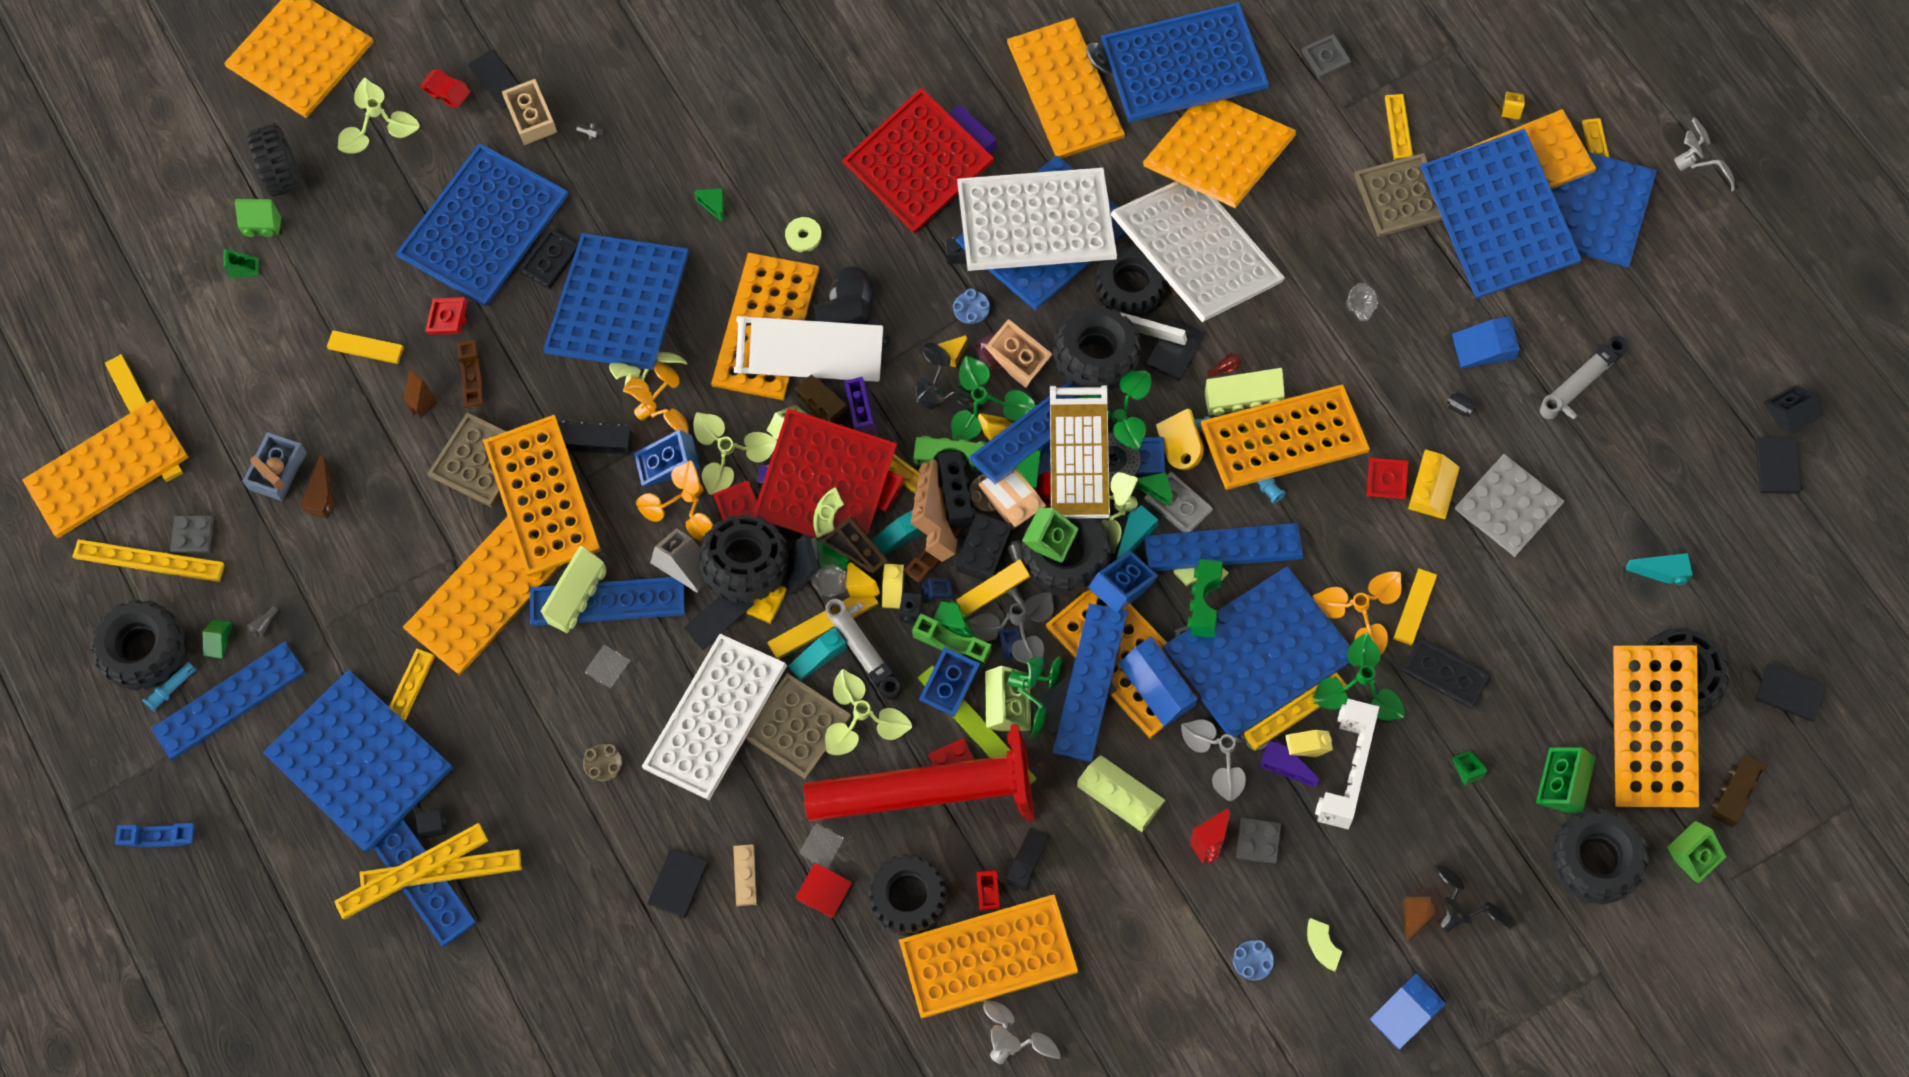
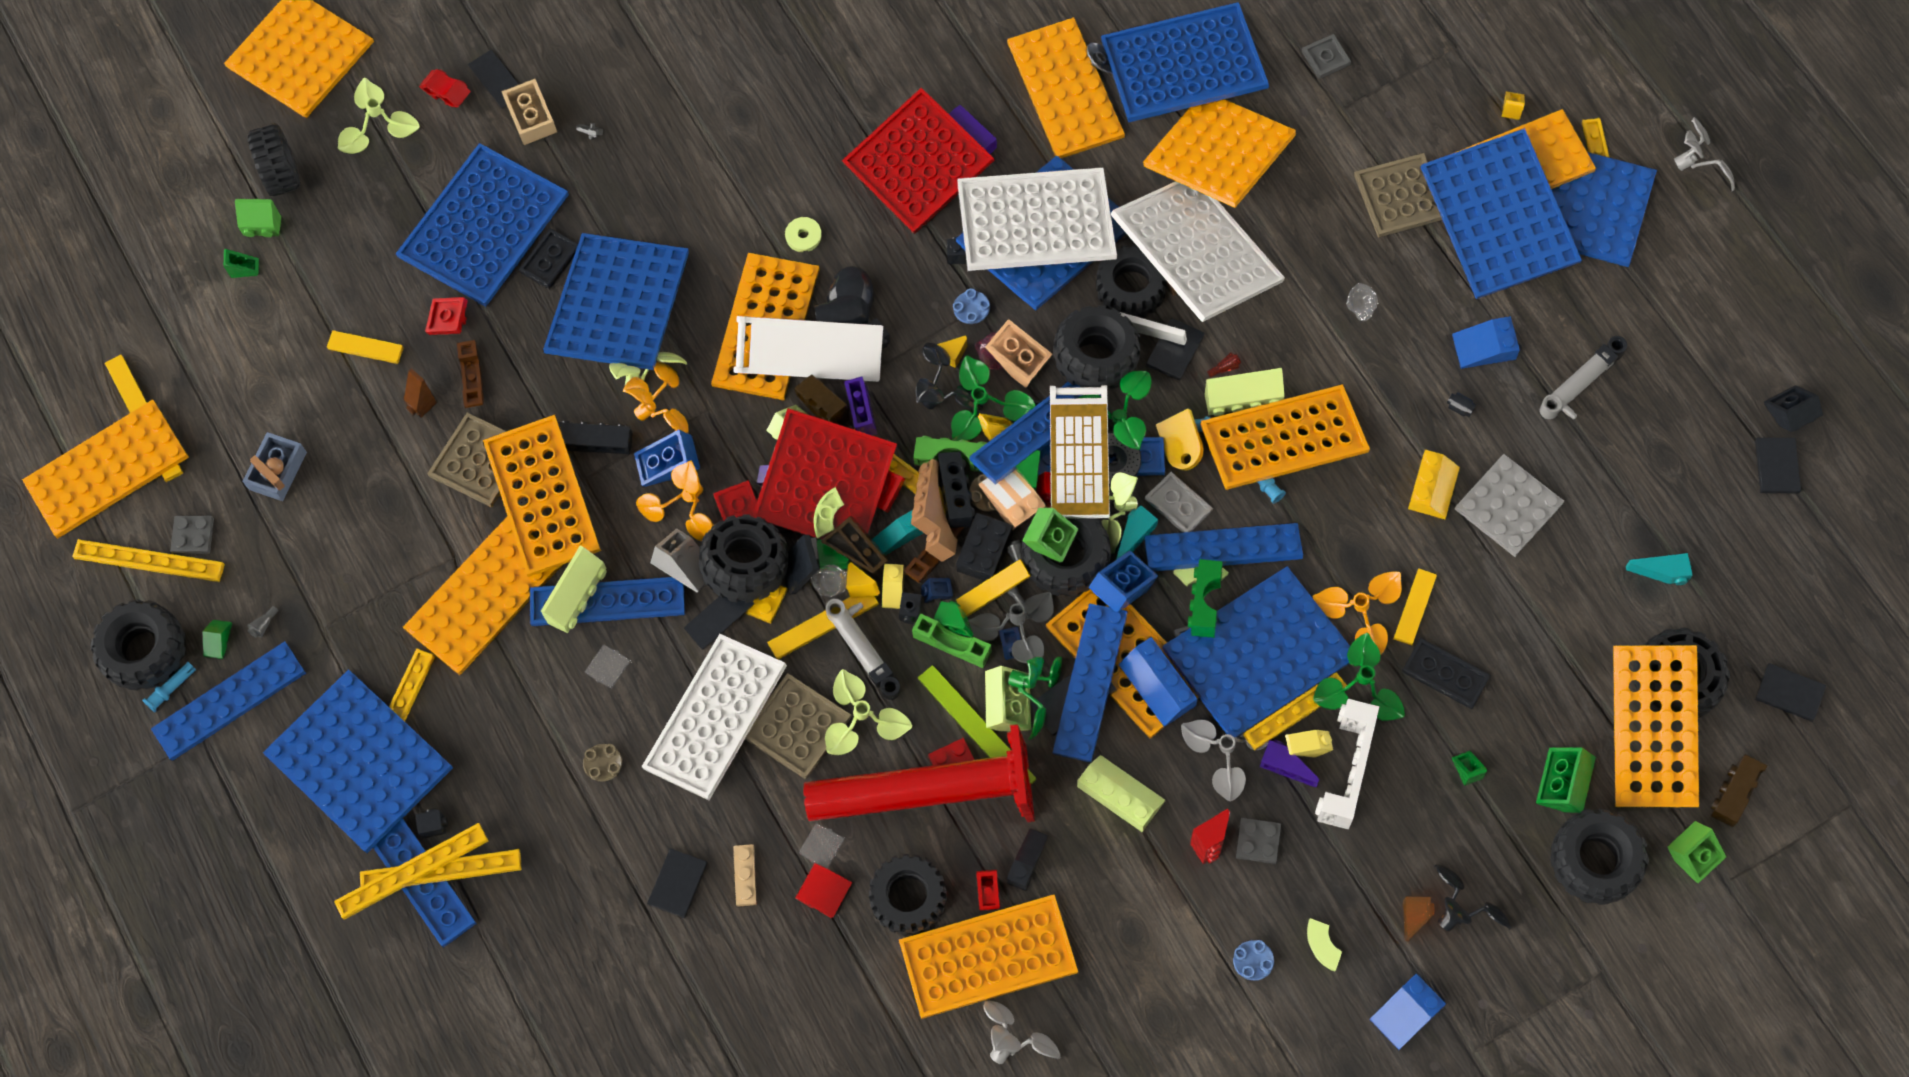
blue slope [115,823,195,847] -> none
reddish brown slope [300,456,333,518] -> none
yellowish green plant [693,412,777,495] -> none
green slope [694,188,724,222] -> none
teal slope [788,627,848,681] -> none
blue slope [919,647,980,717] -> none
green slope [1137,472,1173,506] -> none
red hinge [1366,458,1408,499] -> none
yellow tile [1385,94,1413,161] -> none

